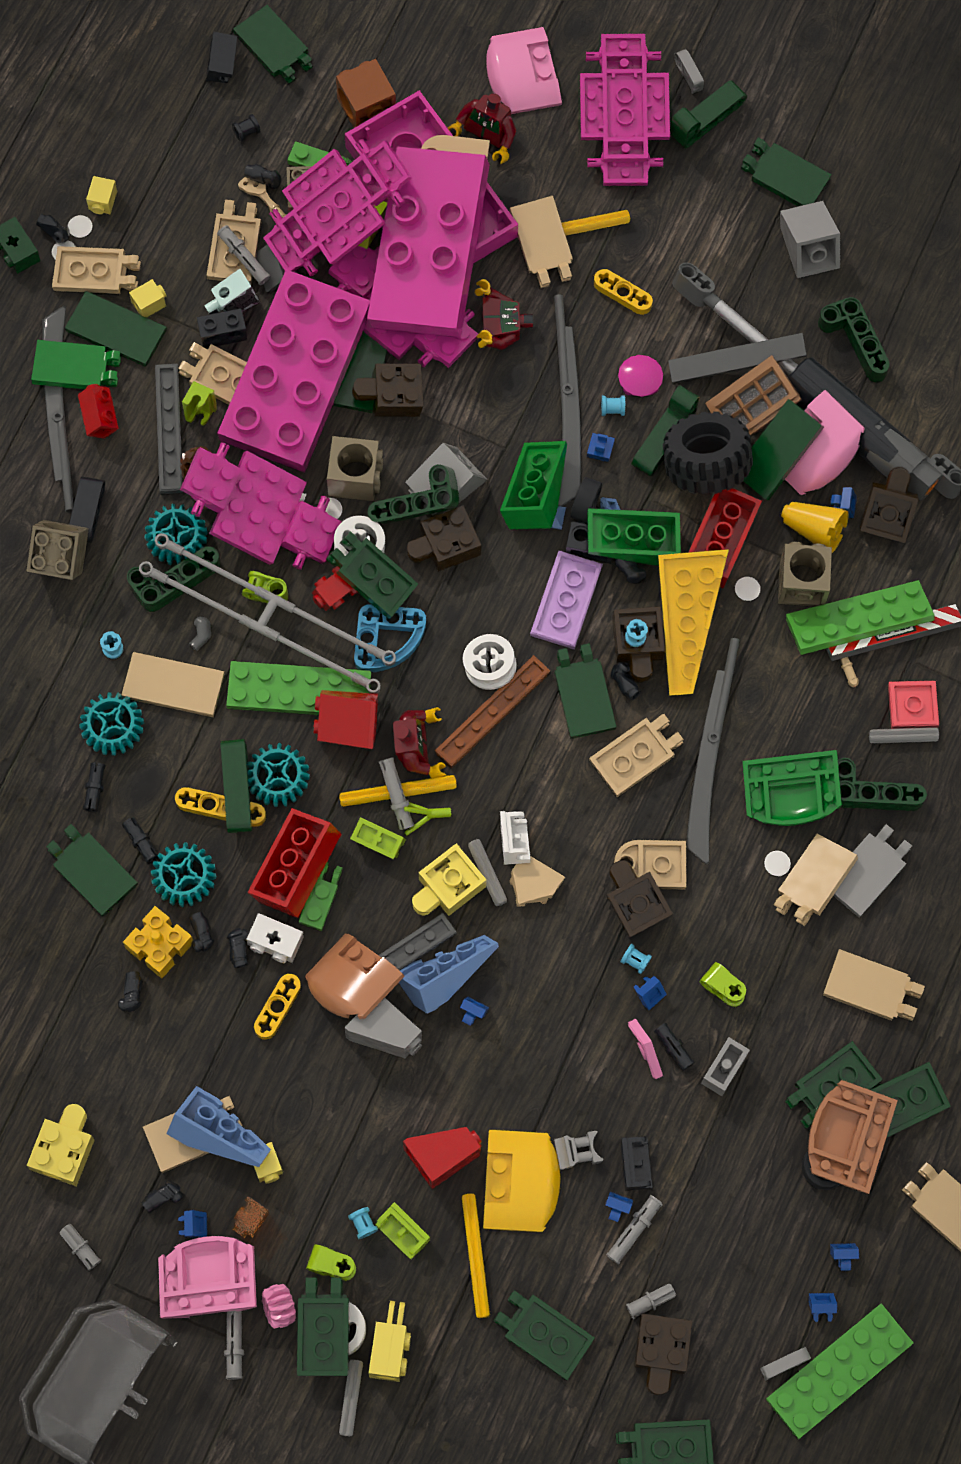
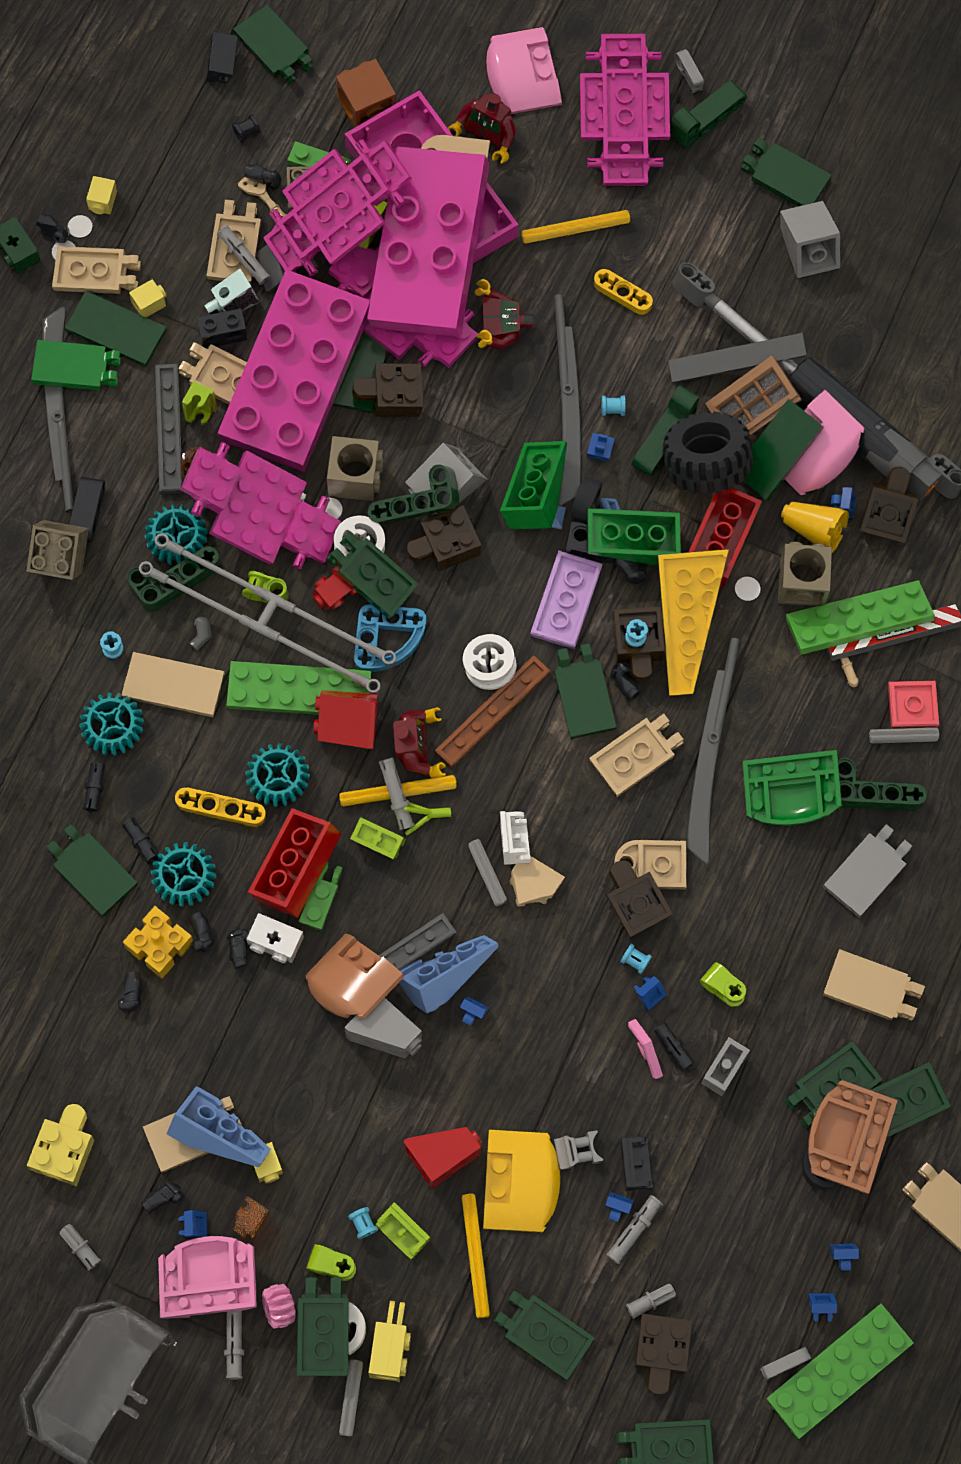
red brick [78,384,119,439] -> none
dark green beam [221,739,252,833] -> none
yellow beam [254,974,301,1040] -> none
light yellow brick [412,844,487,916] -> none
tan tile [510,196,572,288] -> none
dark pink dish [618,355,663,397] -> none
white sticker [764,851,791,876] -> none
tan tile [774,834,858,926] -> none
dark green beam [818,297,890,383] -> none

